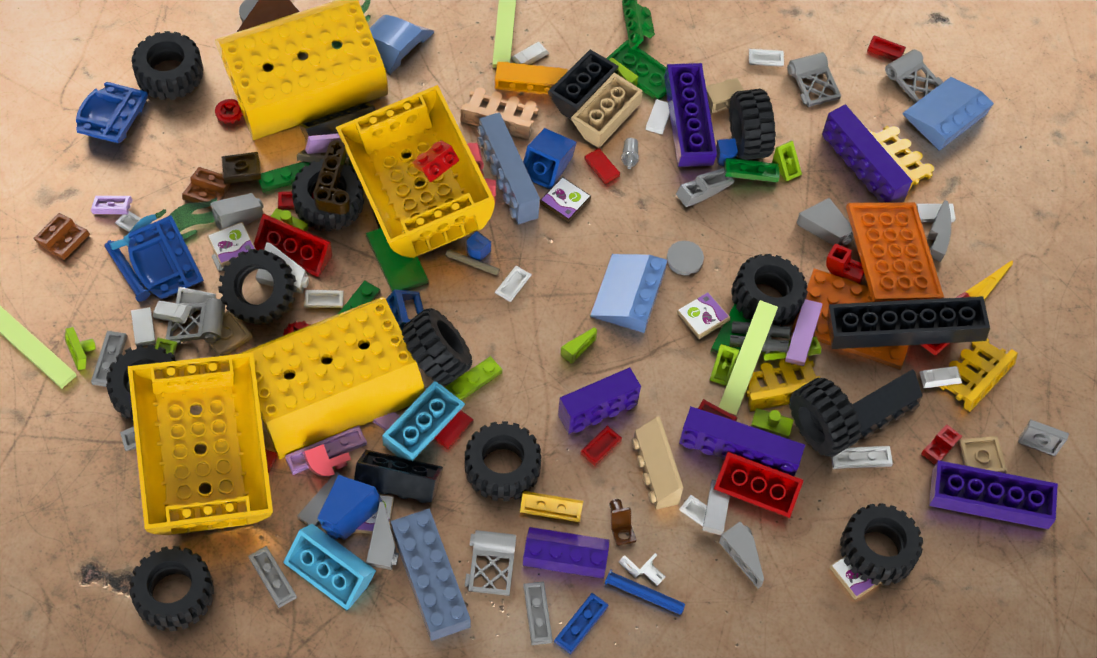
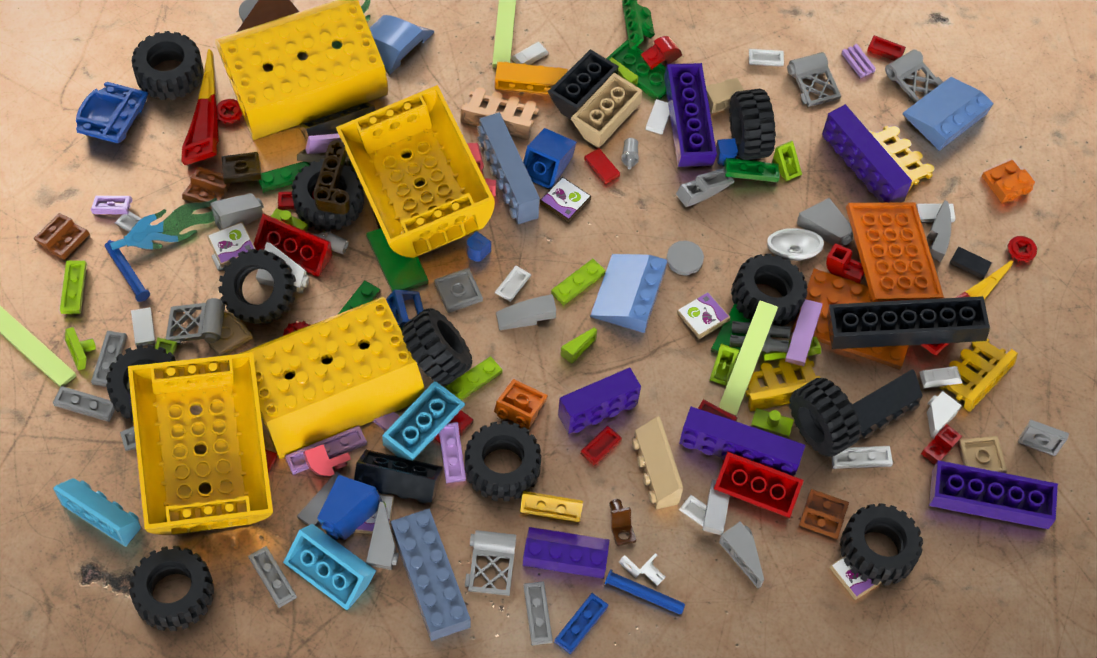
blue slope [128,215,204,300] -> none
white tile [152,300,192,324] -> none
white tile [176,287,216,305] -> none
white tile [304,290,344,308] -> none
red bracket [412,140,459,182] -> none
dark tan bar [446,249,500,276] -> none
none -> light grey tile [53,386,115,422]
none -> medium azure slope [53,478,141,547]
none -> lime plate [60,261,87,314]
none -> red plate [181,49,219,166]
none -> light grey piece [314,231,349,254]
none -> light grey tile [434,268,483,313]
none -> lavender tile [439,422,466,483]
none -> orange plate [494,379,548,429]
none -> light grey slope [496,294,556,330]
none -> lime plate [551,258,606,306]
none -> red brick [641,36,682,70]
none -> white dish [767,228,824,261]
none -> dark orange slope [799,489,849,539]
none -> lavender tile [841,44,876,78]
none -> white slope [927,391,962,439]
none -> black tile [950,246,992,279]
none -> orange plate [982,160,1035,203]
none -> red gear [1007,236,1037,263]

